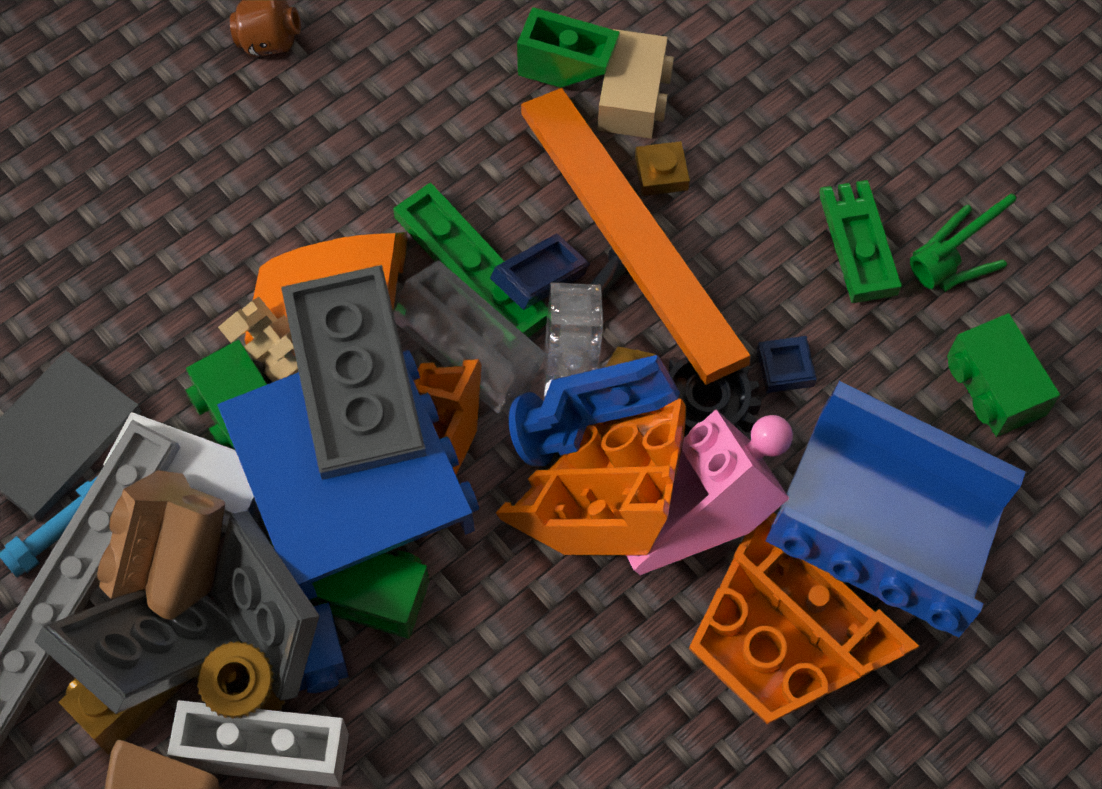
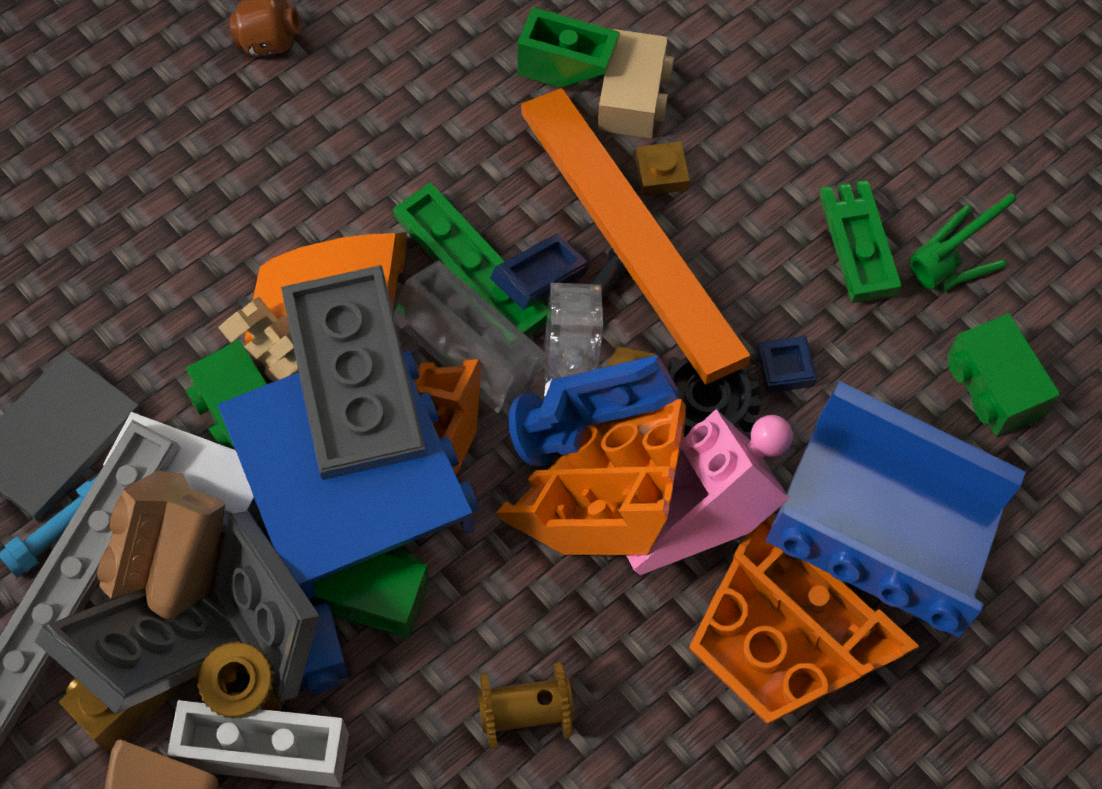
none -> pearl gold hose [477,662,575,749]

